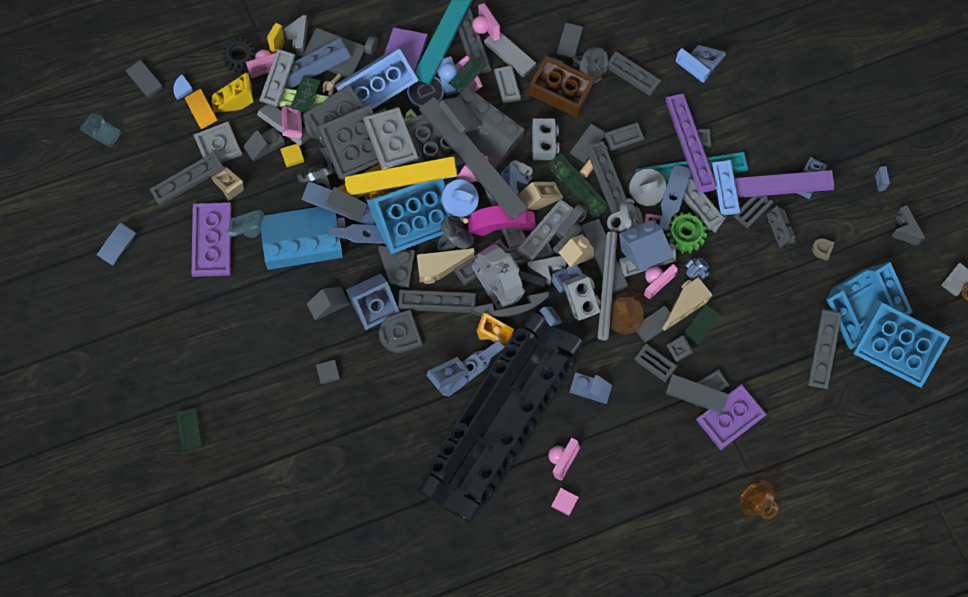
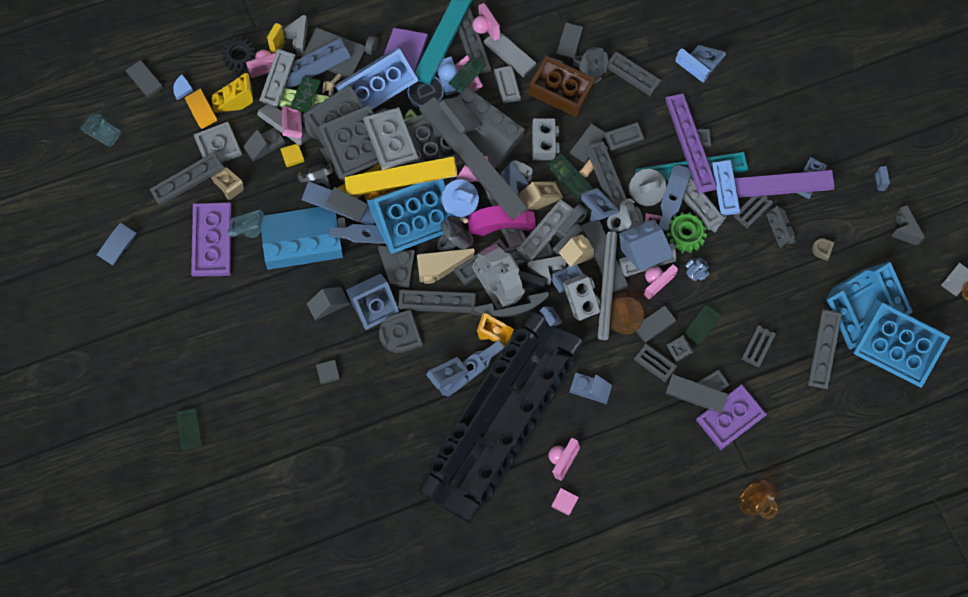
tan slope [663,278,712,331] -> none
none -> sand blue slope [581,188,619,222]
none -> dark grey tile [742,325,776,368]

